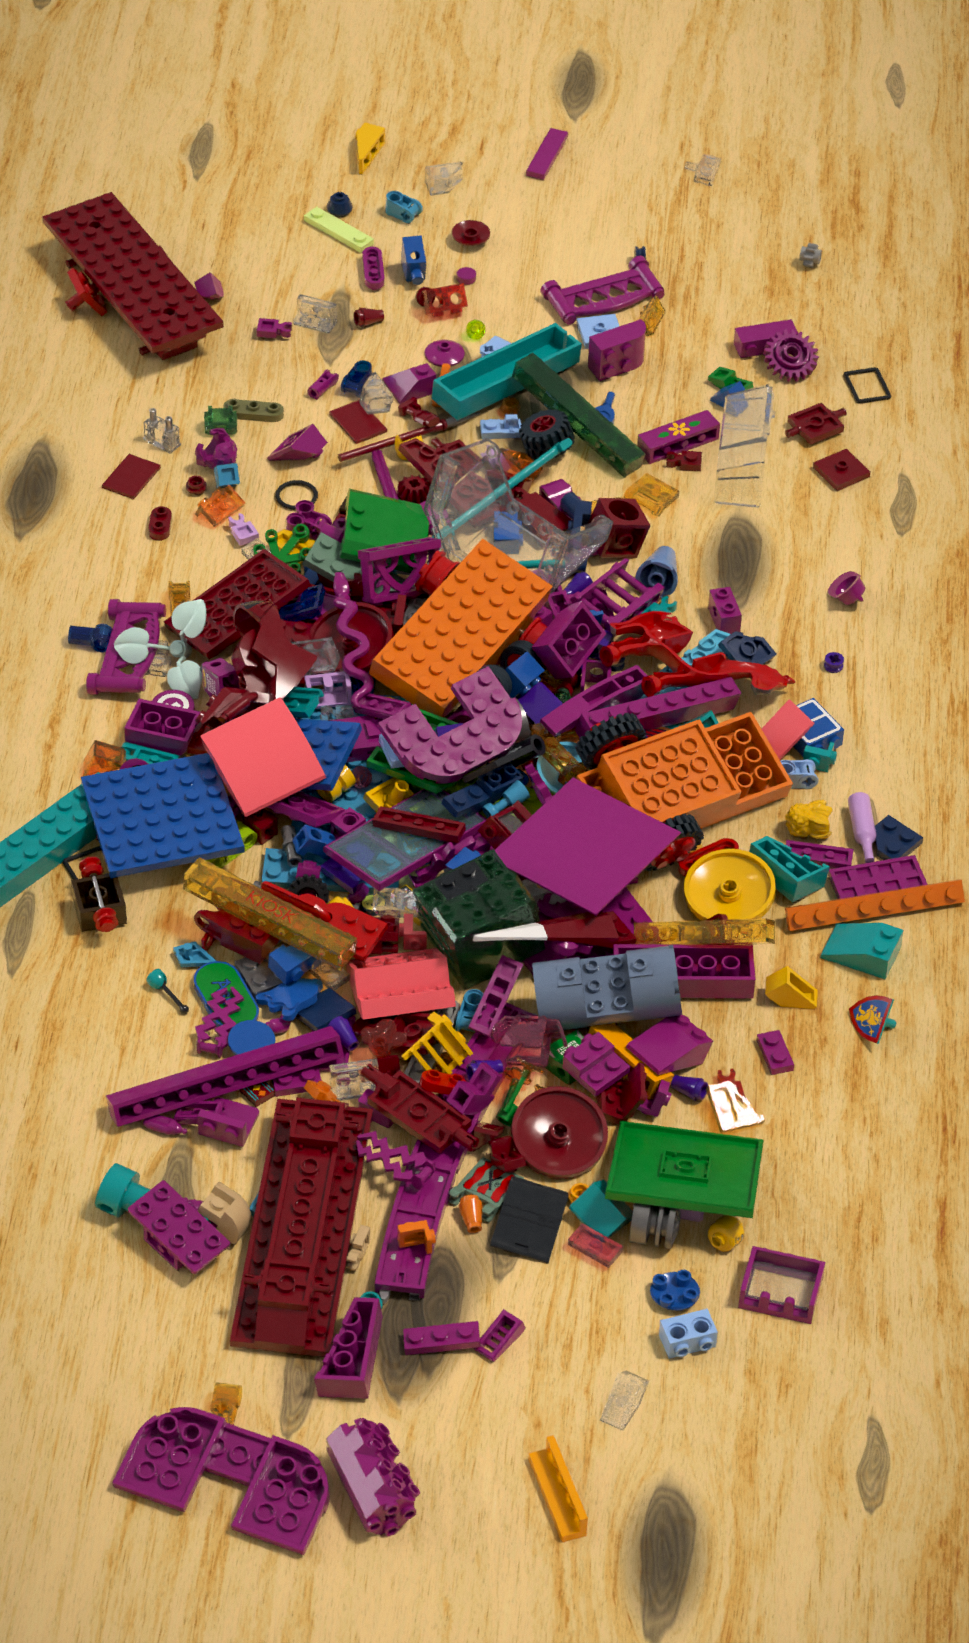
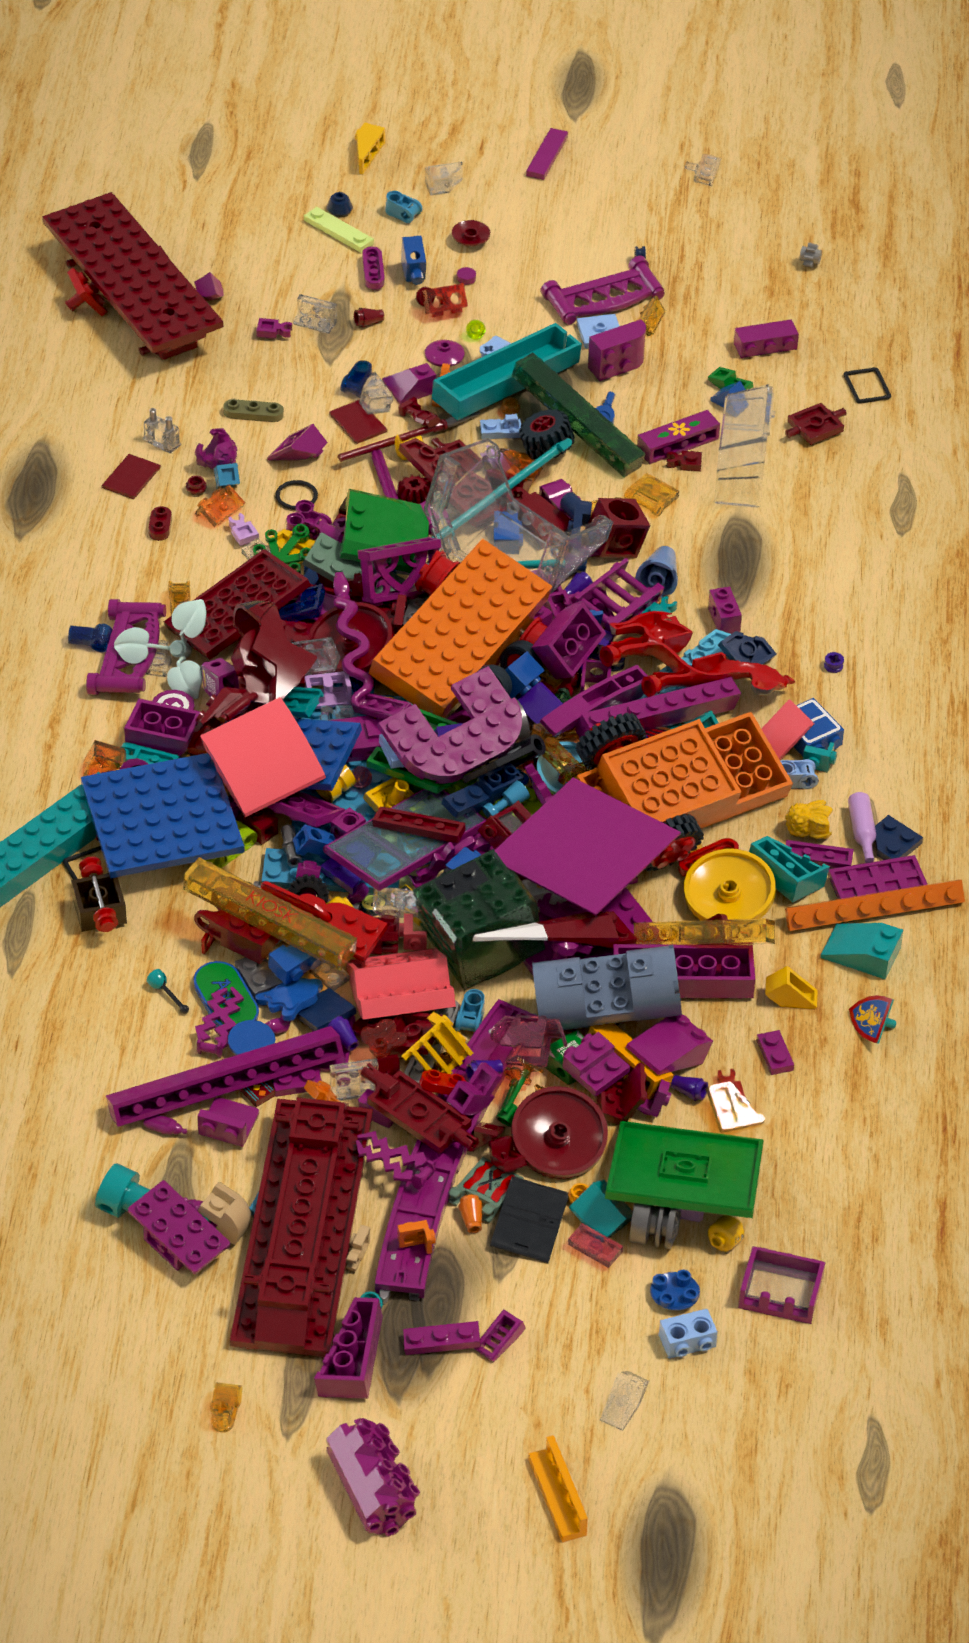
magenta plate [112,1407,330,1555] -> none
dark azure piece [173,941,216,967] -> none
magenta tile [173,1101,226,1125] -> none
clear green piece [204,405,237,435] -> none
magenta bar [308,369,339,400] -> none
magenta slope [468,955,523,1038] -> none
magenta gear [763,329,819,382] -> none
dark red plate [813,448,871,491] -> none
magenta piece [828,571,866,605] -> none

